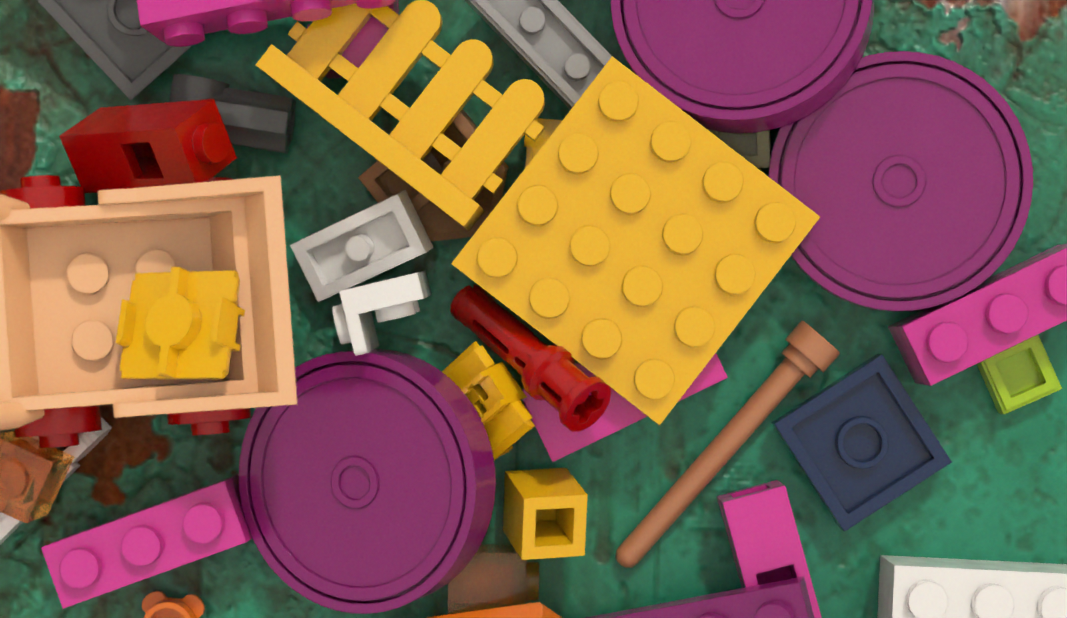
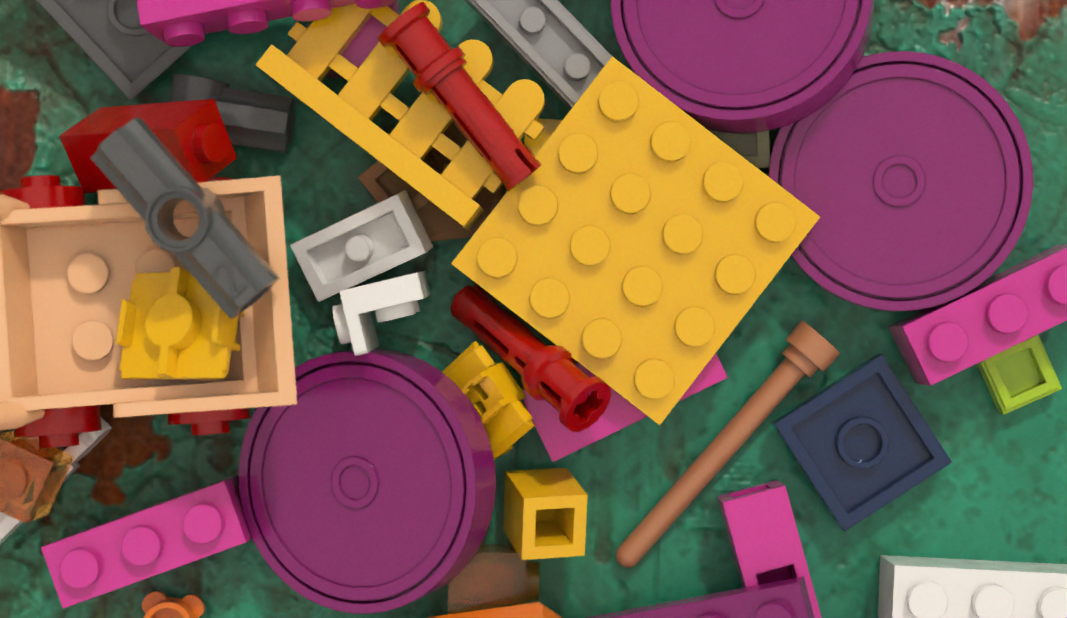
none -> dark grey piece [91,118,280,319]
none -> red pin [377,2,542,192]

